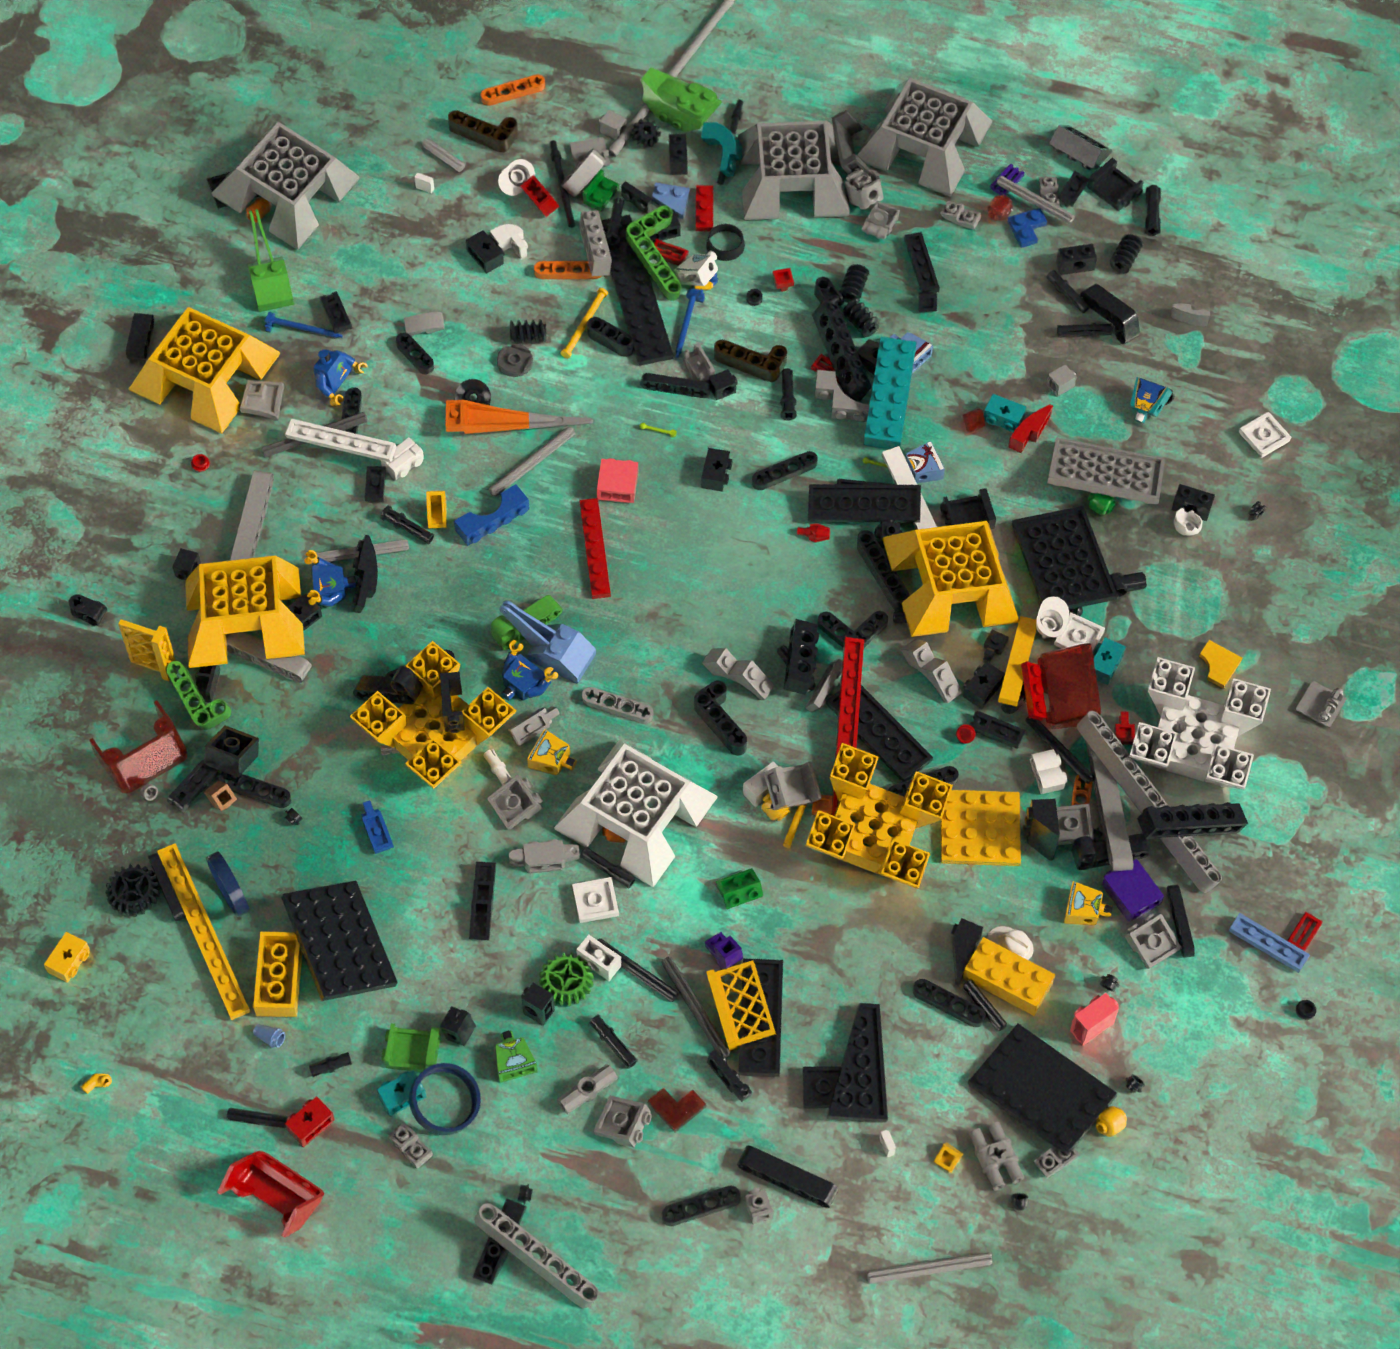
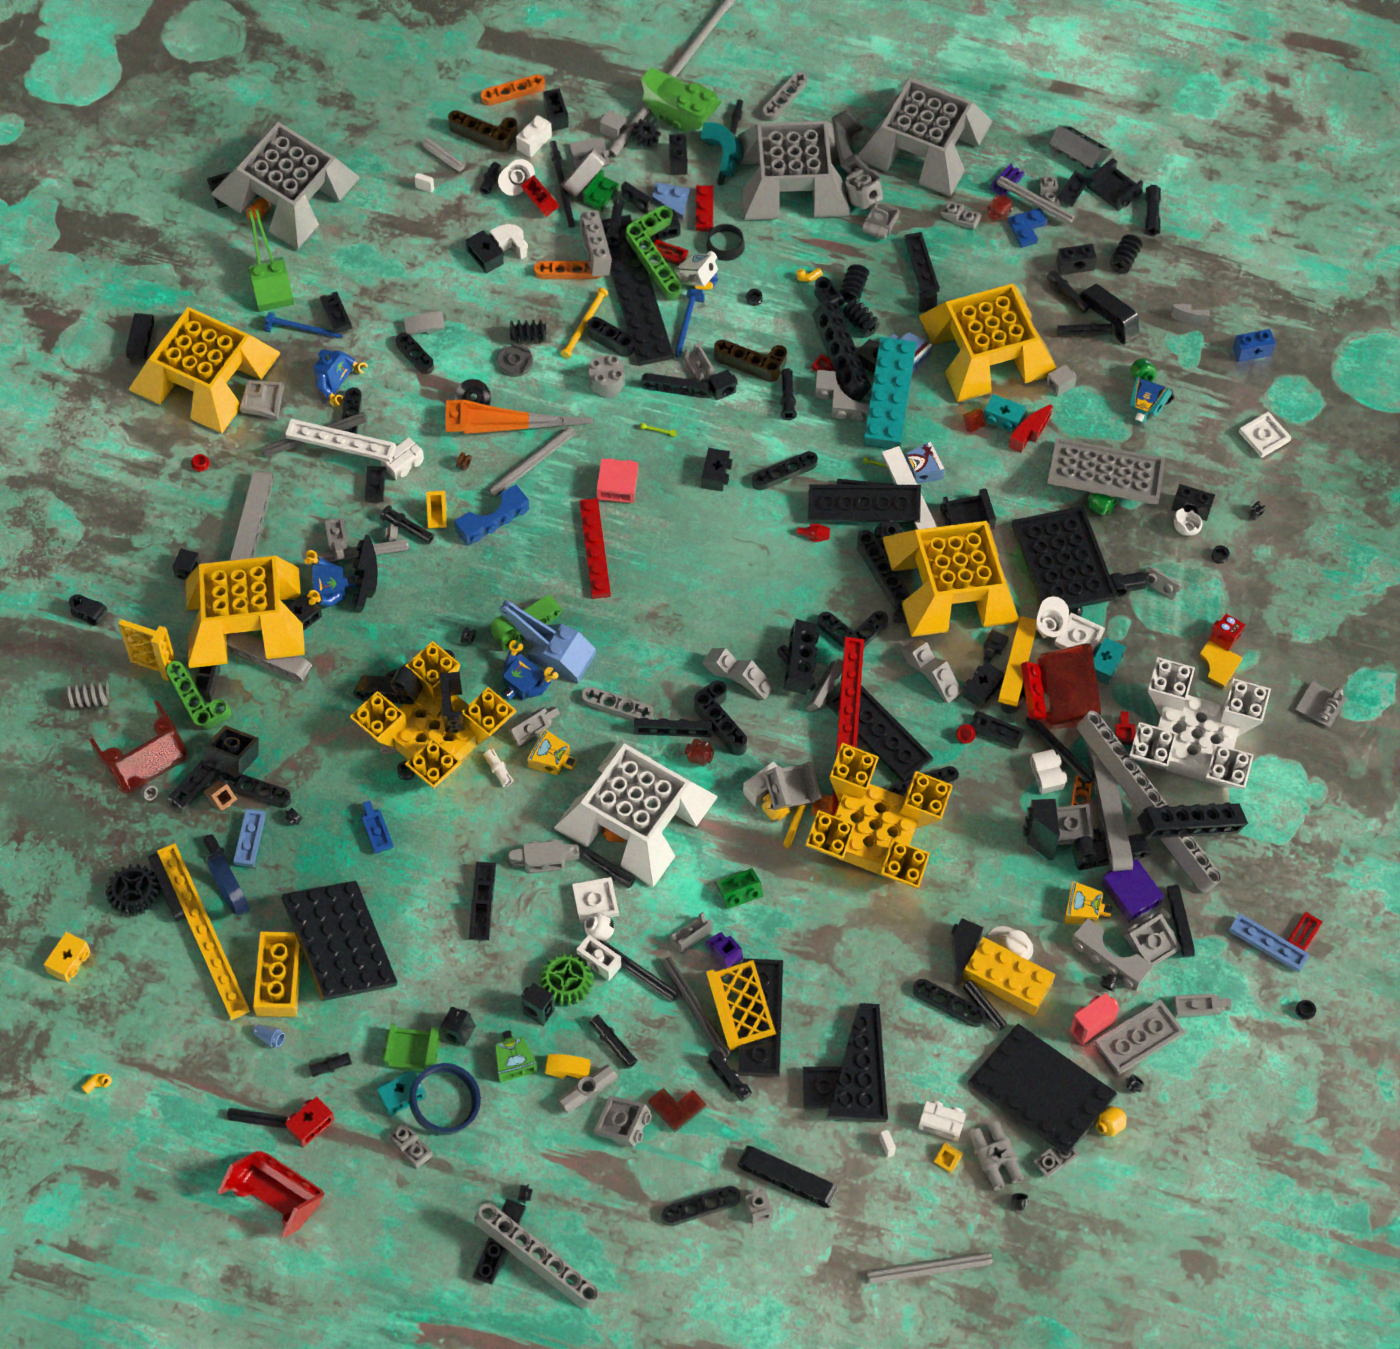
light grey plate [487,774,543,830] -> none
red tile [773,268,794,292] -> none
yellow plate [941,790,1021,866] -> none
none -> light grey piece [67,681,109,708]
none -> black axle [203,834,231,867]
none -> medium blue plate [233,809,266,868]
none -> light grey hinge [325,518,348,559]
none -> light grey plate [384,524,398,542]
none -> black bush [397,761,415,781]
none -> reddish brown bush [456,452,472,471]
none -> black bush [461,627,476,646]
none -> black axle [479,162,501,194]
none -> white brick [516,115,552,158]
none -> black brick [543,88,569,131]
none -> yellow slope [545,1054,591,1079]
none -> white head [584,912,614,941]
none -> light grey brick [589,355,625,398]
none -> black plate [634,718,712,738]
none -> light grey hinge [669,912,713,954]
none -> clear red head [684,739,715,767]
none -> light grey beam [763,72,808,121]
none -> yellow arm [796,268,823,283]
none -> white brick [918,1100,966,1142]
none -> yellow slope [919,283,1057,402]
none -> light grey arch [1071,918,1153,990]
none -> light grey plate [1094,1000,1185,1076]
none -> green head [1130,358,1157,382]
none -> light grey hinge [1144,566,1182,600]
none -> light grey hinge [1173,993,1232,1018]
none -> red head [1209,613,1246,652]
none -> black bush [1211,545,1230,564]
none -> blue brick [1232,329,1276,362]

